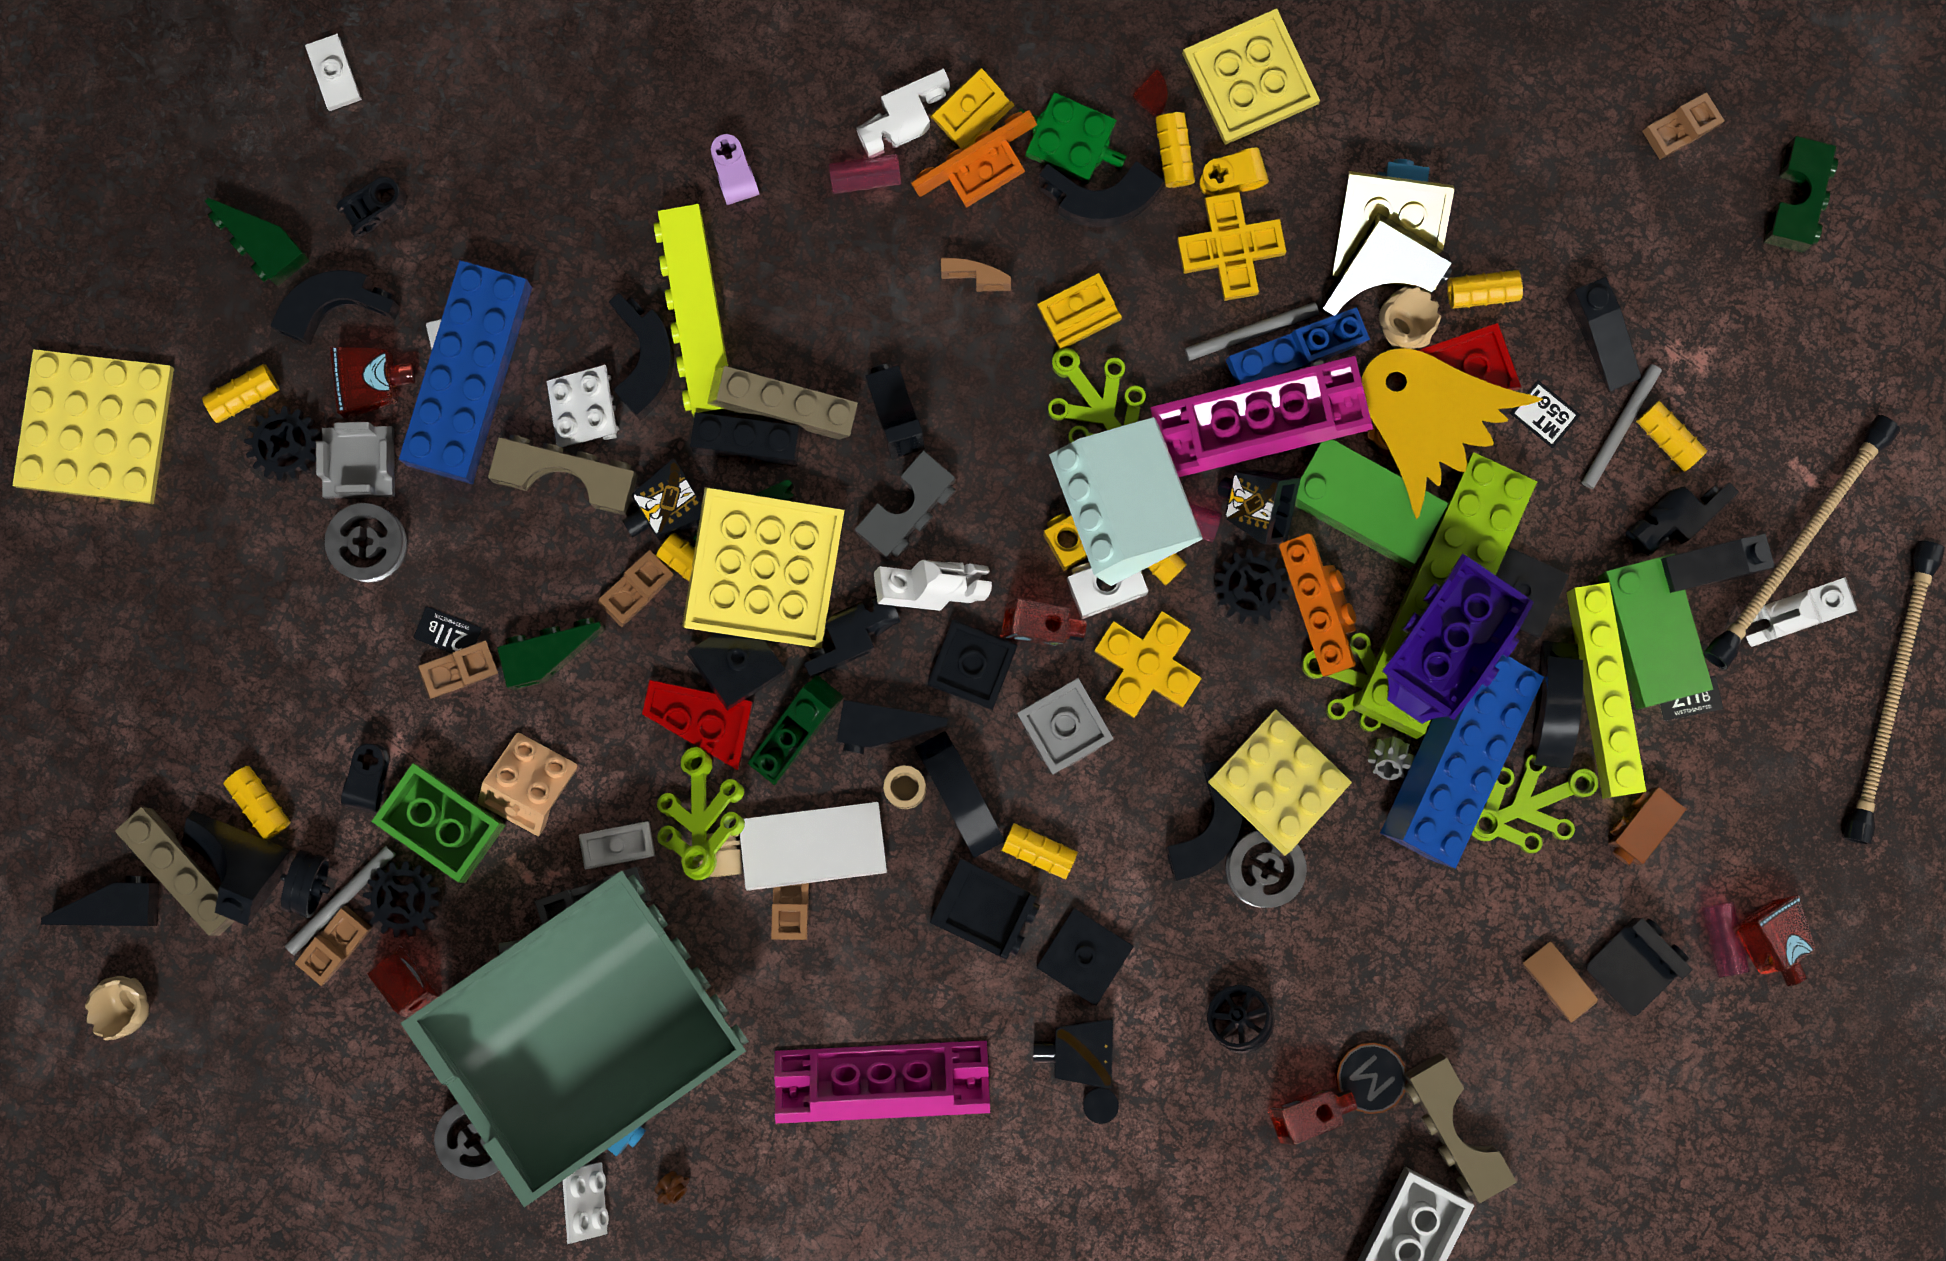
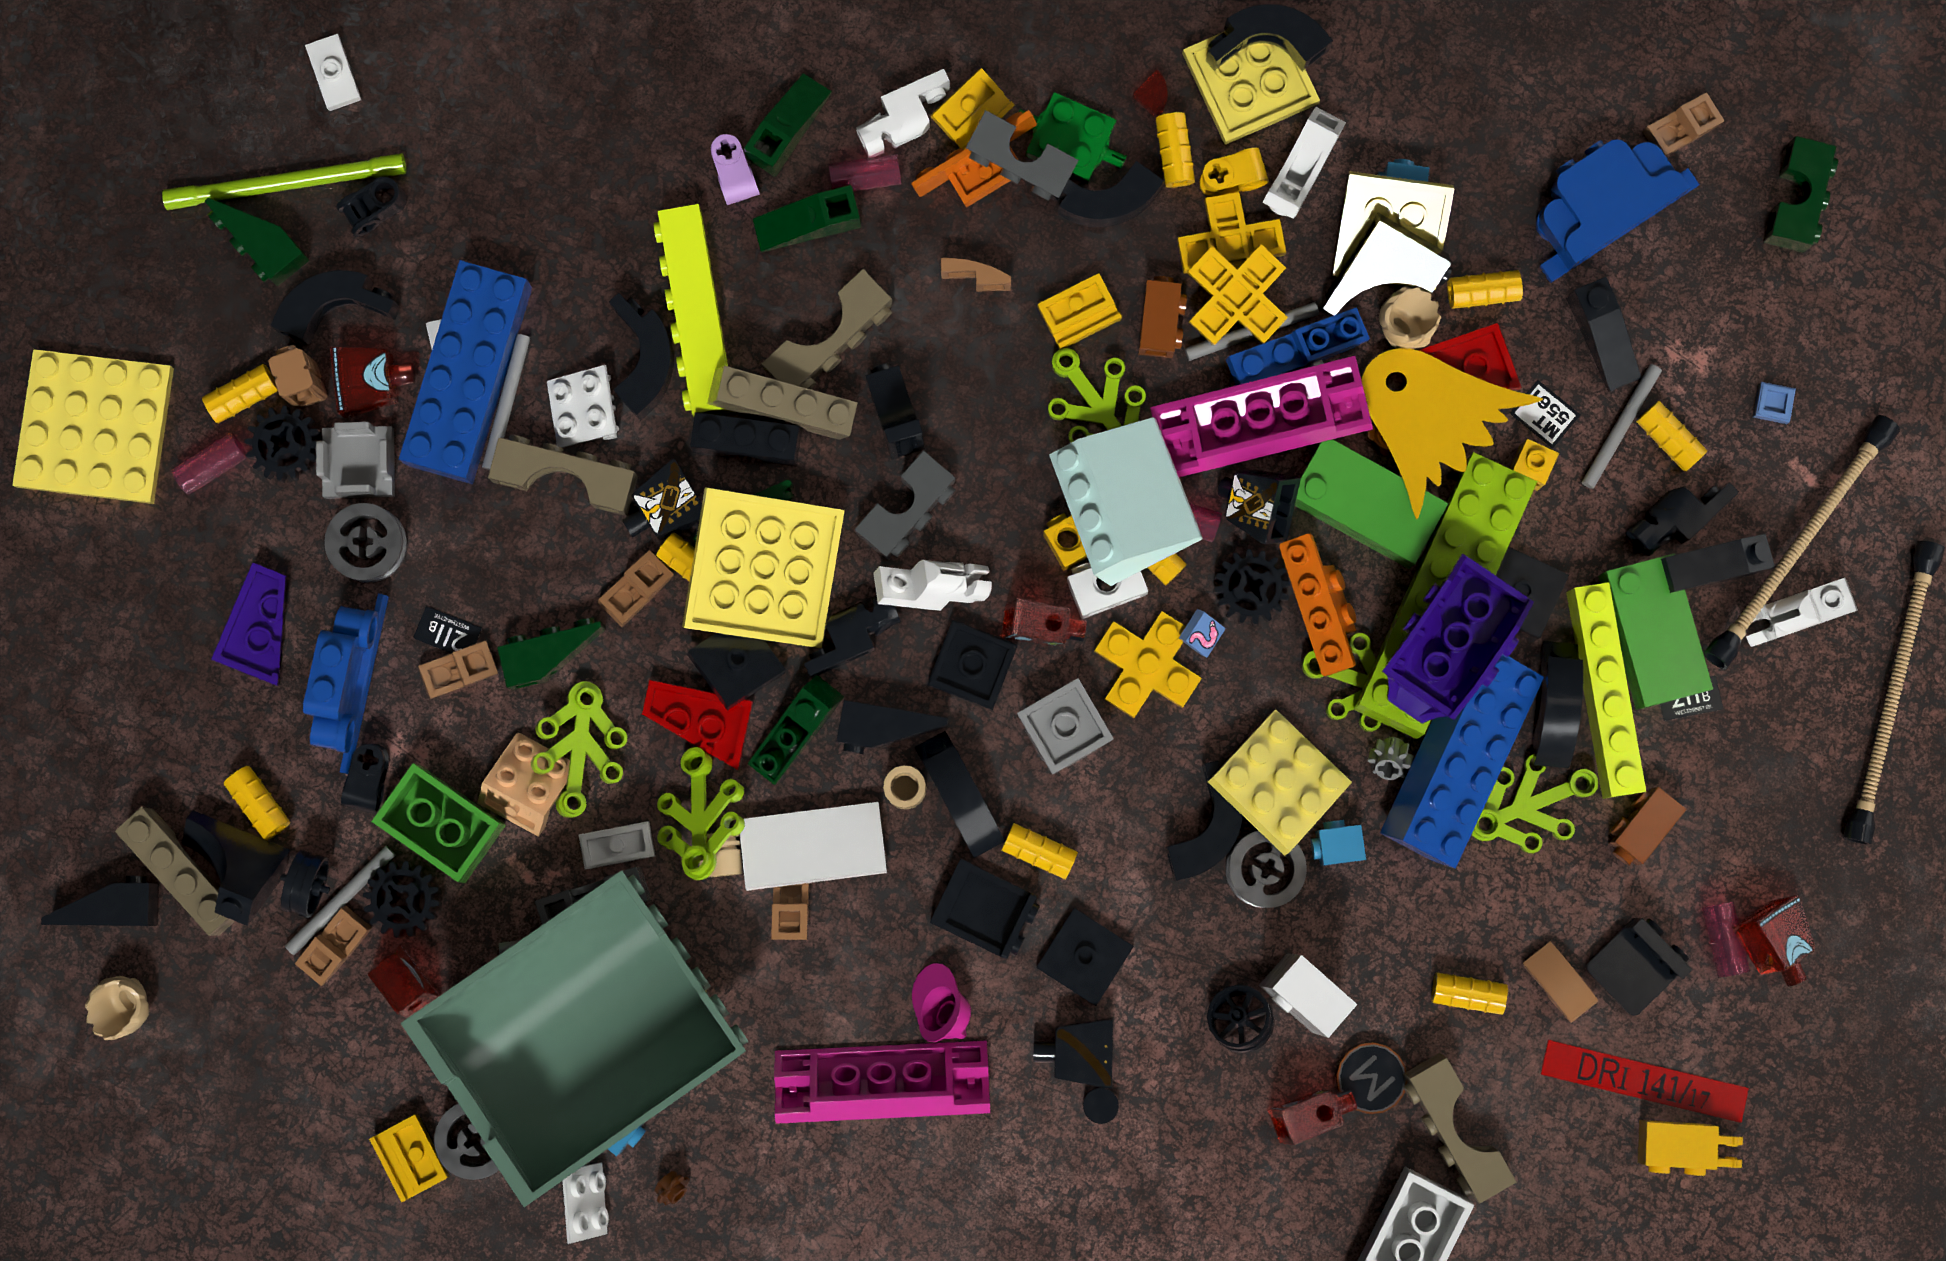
none -> lime piece [162,153,407,210]
none -> clear pink axle [171,432,247,495]
none -> dark purple wing [211,562,287,686]
none -> medium nougat brick [268,345,328,409]
none -> blue brick [303,594,389,774]
none -> yellow plate [369,1113,450,1203]
none -> light grey bar [482,334,530,470]
none -> lime plant [531,681,627,818]
none -> dark green slope [744,73,832,177]
none -> dark green slope [753,185,861,253]
none -> dark tan arch [762,269,893,390]
none -> dark pink piece [912,963,971,1042]
none -> dark grey arch [966,110,1079,201]
none -> dark orange brick [1138,276,1187,358]
none -> medium blue tile [1179,609,1226,658]
none -> yellow plate [1187,244,1288,346]
none -> black arch [1206,4,1333,72]
none -> white brick [1259,954,1358,1038]
none -> white arch [1263,107,1346,219]
none -> dark azure brick [1311,820,1366,866]
none -> yellow axle [1431,972,1508,1015]
none -> yellow brick [1509,439,1559,491]
none -> blue brick [1535,140,1700,283]
none -> red sticker [1541,1040,1749,1123]
none -> yellow hinge [1638,1120,1743,1176]
none -> medium blue tile [1753,382,1796,424]

